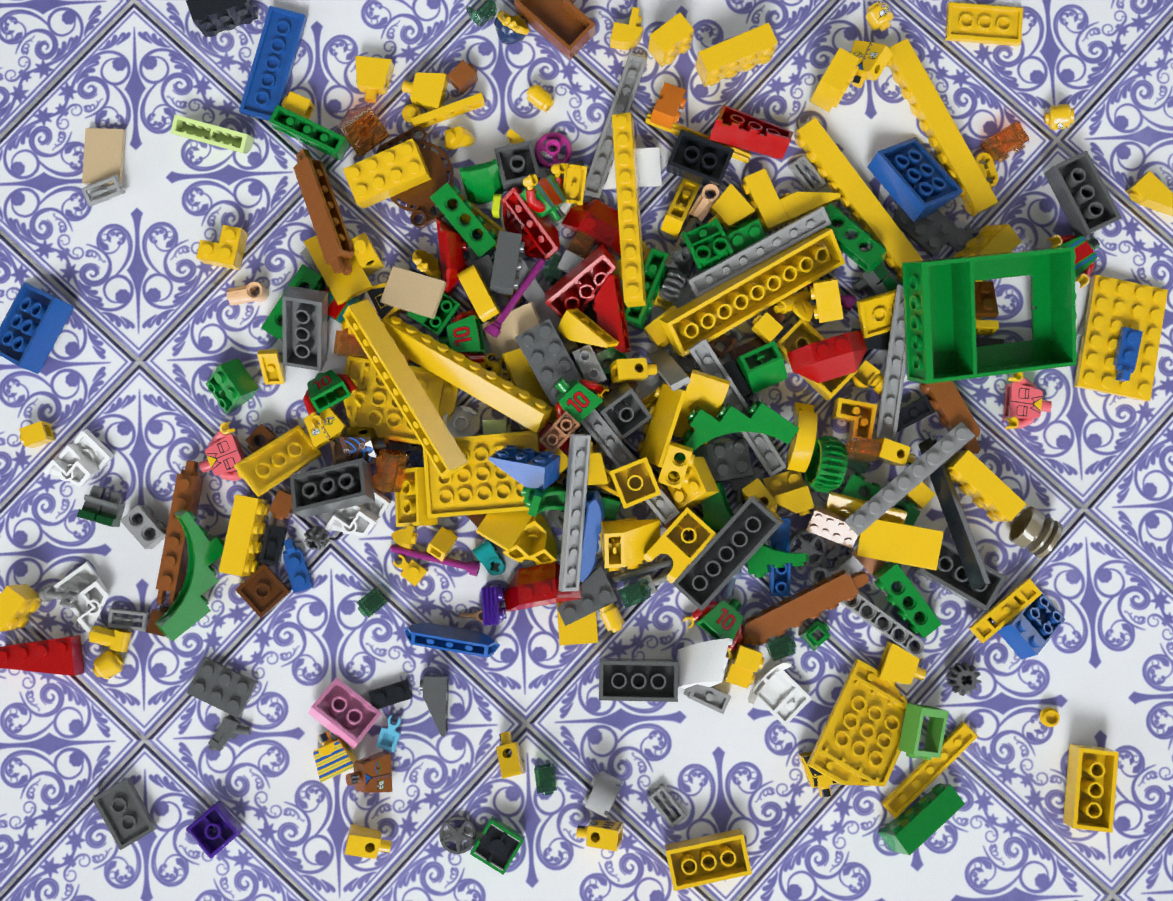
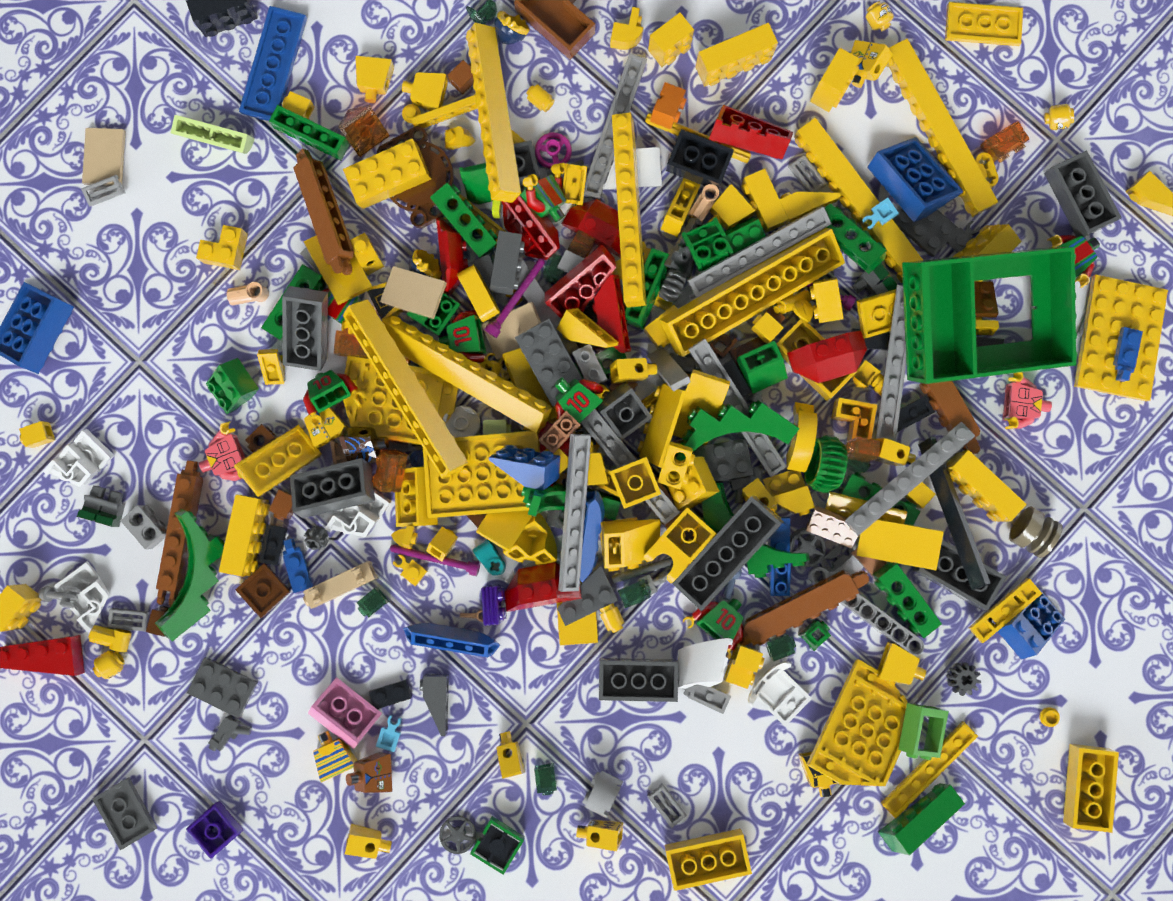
none -> tan brick [303,561,378,609]
none -> yellow brick [466,23,521,203]
none -> medium azure plate [862,198,899,230]

